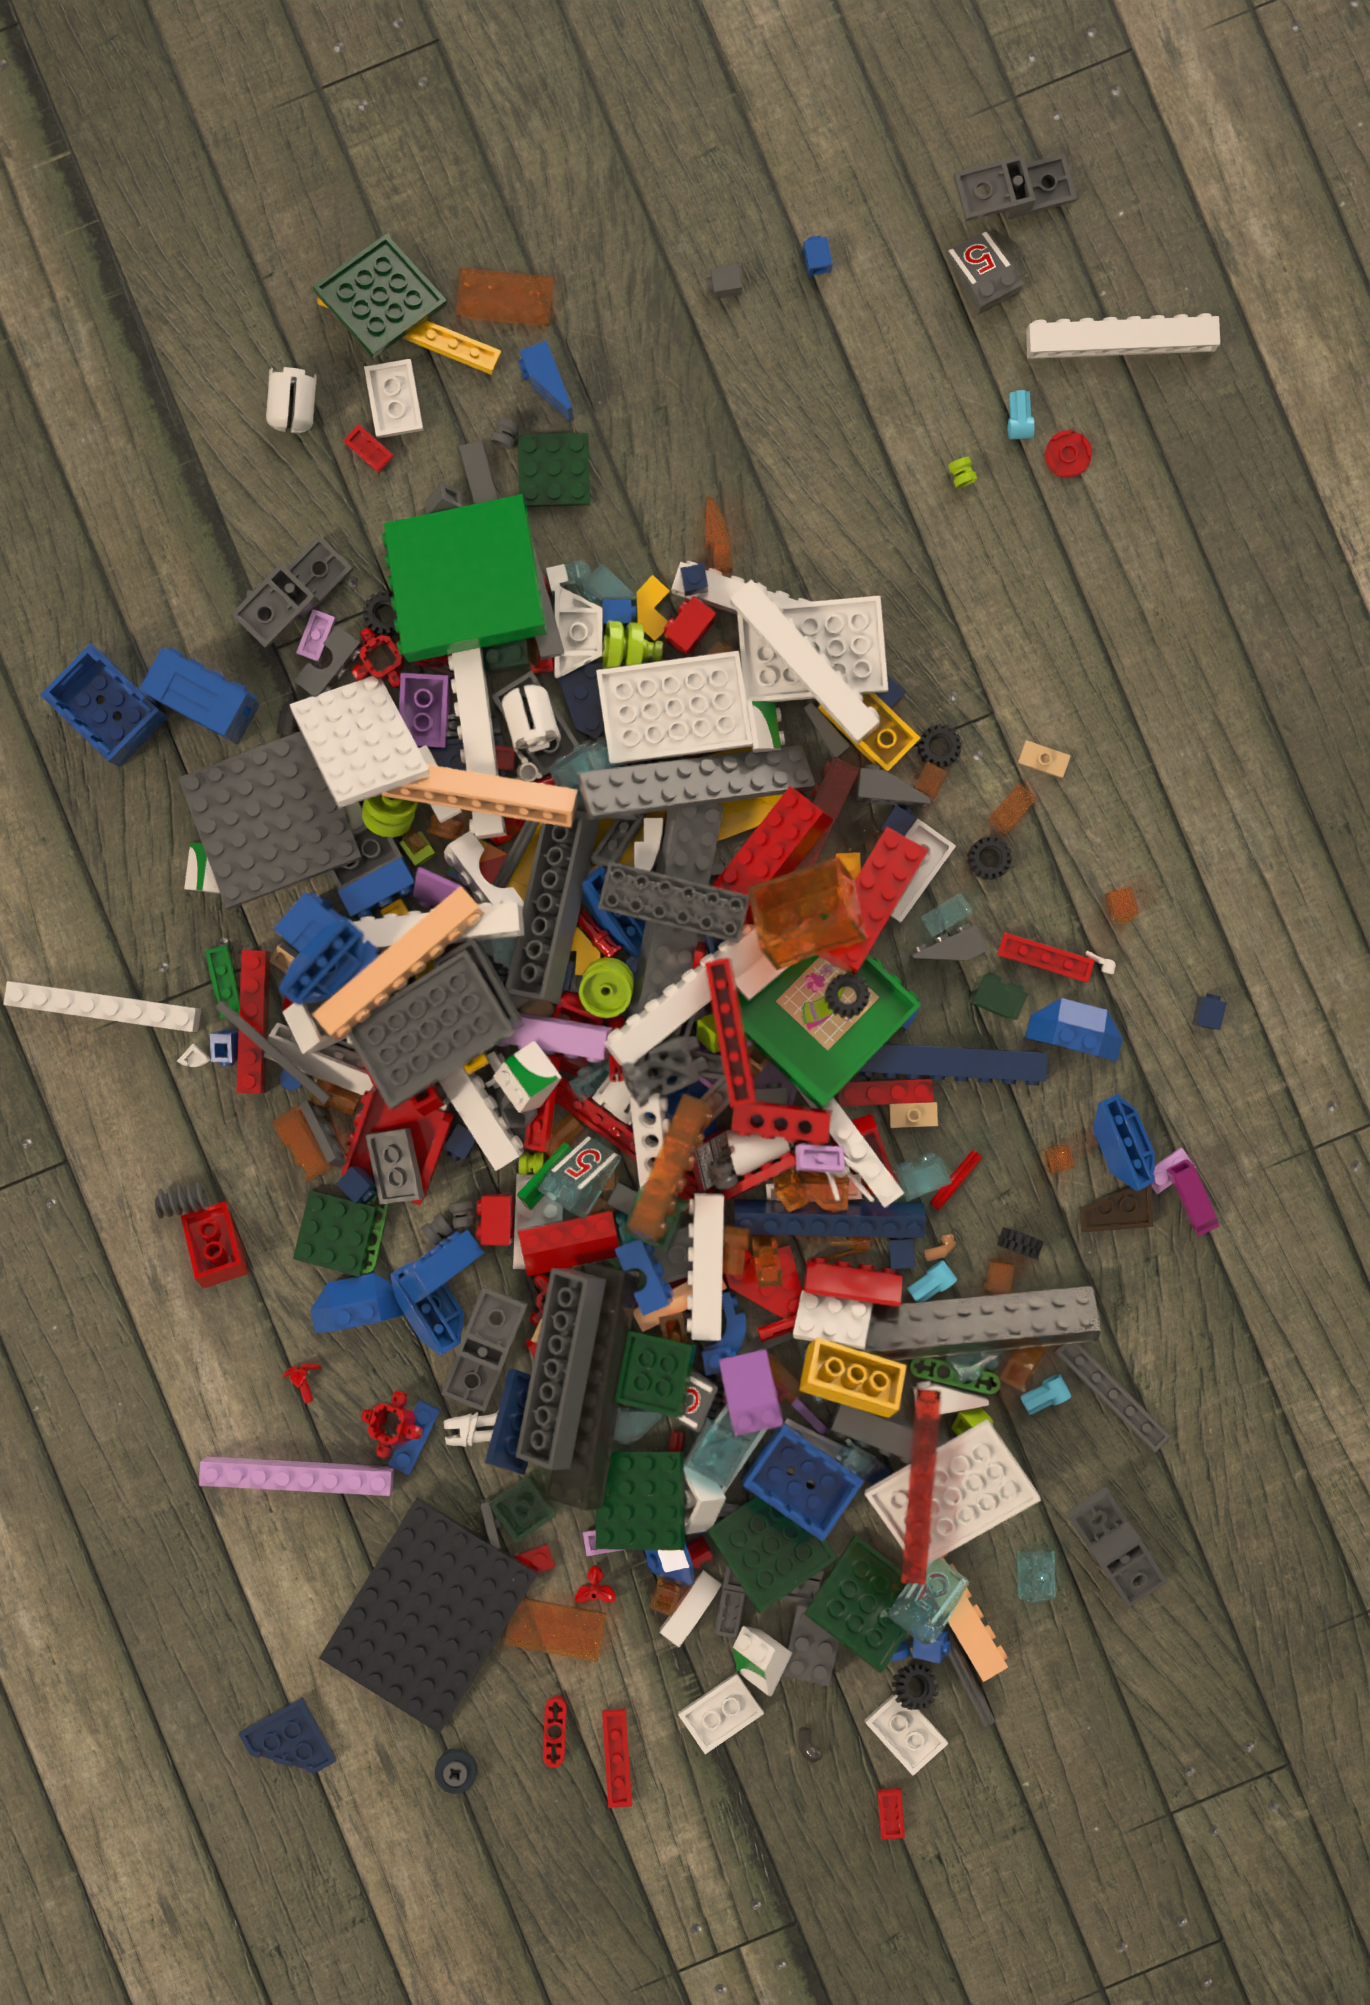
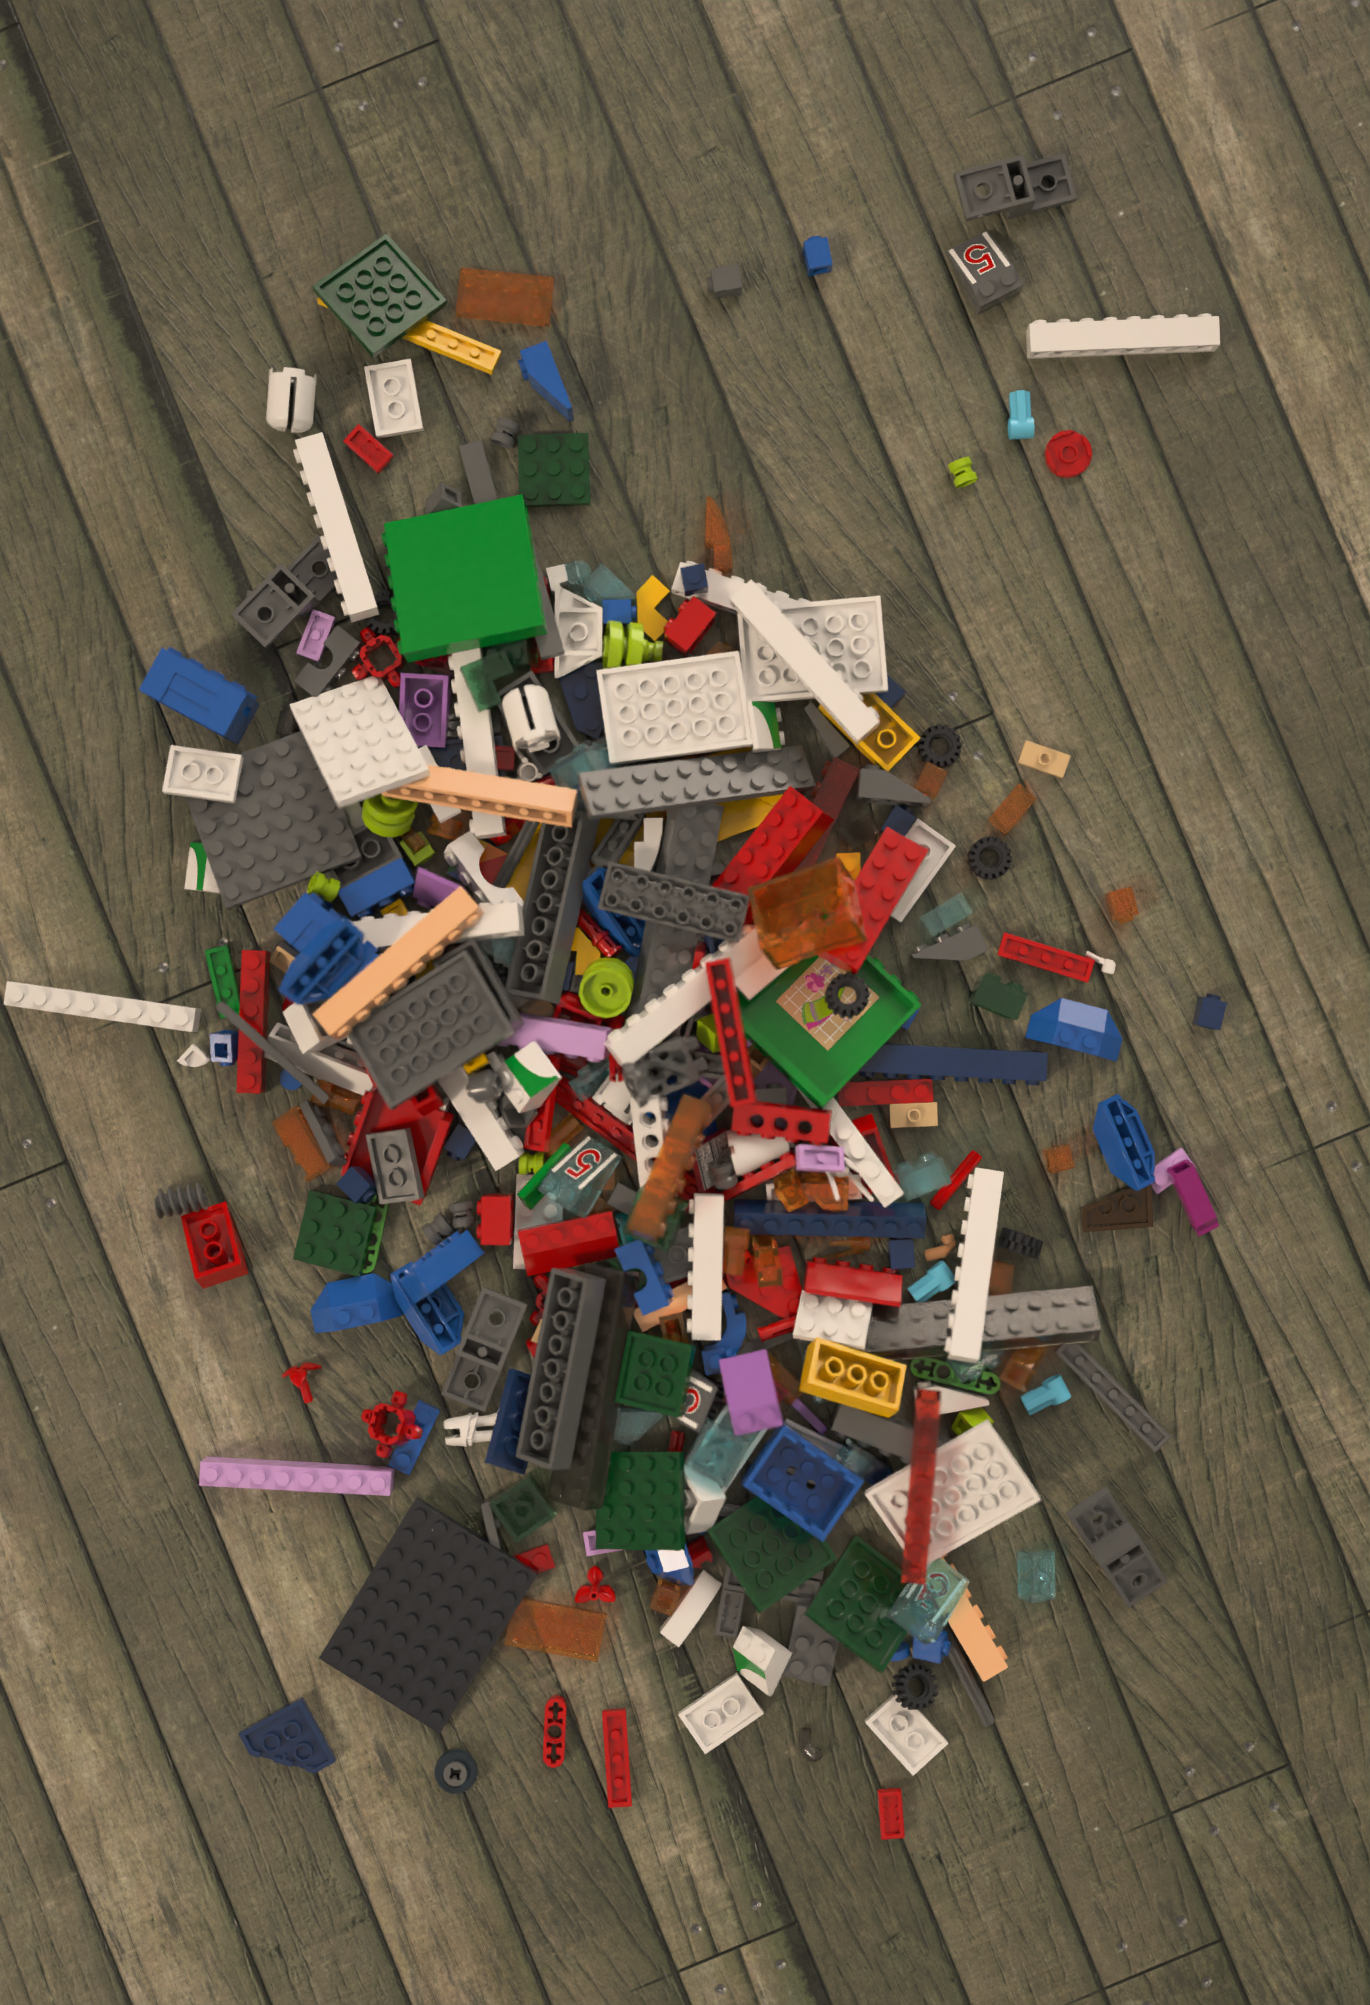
blue container [40,644,169,767] -> none
none -> white plate [162,745,243,804]
none -> white brick [293,433,379,622]
none -> lime wheel [307,872,340,903]
none -> clear green plate [459,650,514,713]
none -> dark grey head [466,1069,504,1104]
none -> white brick [944,1167,1004,1363]

